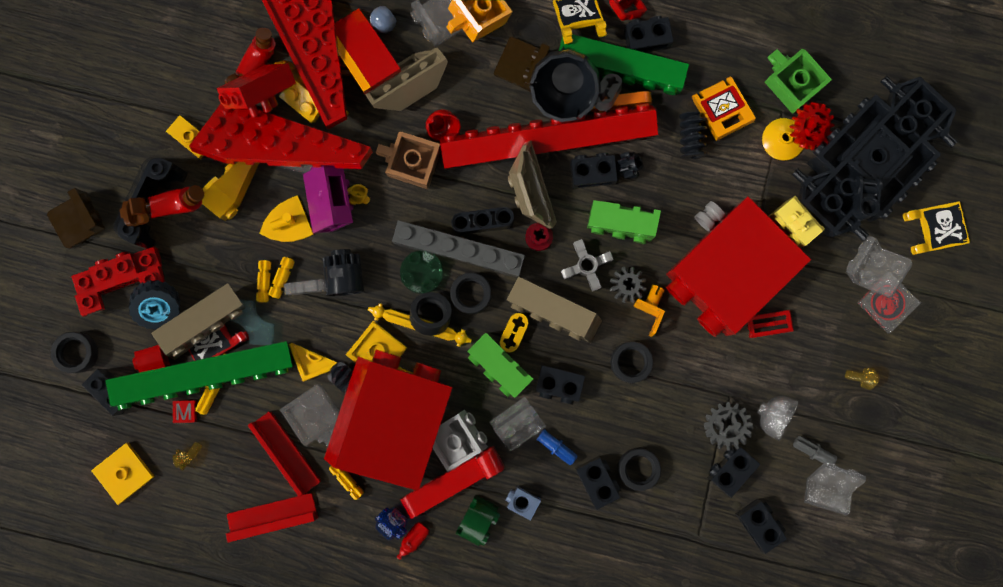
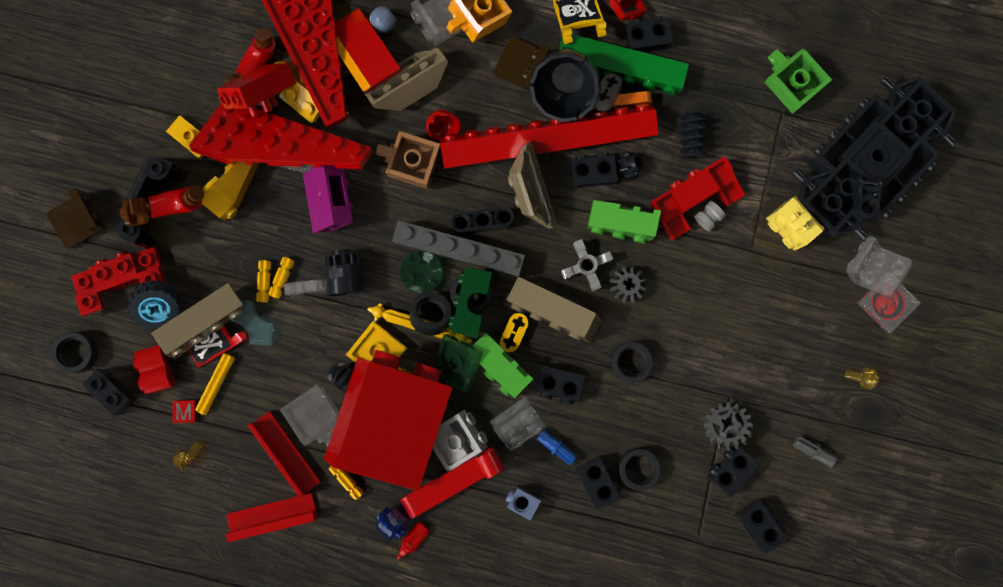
yellow plate [91,442,155,505] -> none
green brick [105,341,293,410] -> none
yellow shield [259,195,314,242] -> none
yellow tile [289,343,337,382] -> none
yellow plate [347,184,370,205] -> none
dark green cylinder [455,495,500,546] -> none
dark red piece [525,223,553,251] -> none
light orange bracket [633,285,665,337] -> none
red brick [666,197,811,337] -> none
container [692,76,756,141] -> none
red tile [747,310,794,338] -> none
clear cylinder [757,396,799,441] -> none
yellow dish [762,118,803,161] -> none
red gear [790,102,835,150] -> none
clear bracket [804,463,866,516] -> none
flag [903,201,970,255] -> none
none -> clear green tile [433,334,483,393]
none -> dark green arch [448,267,492,338]
none -> red bracket [650,156,745,241]

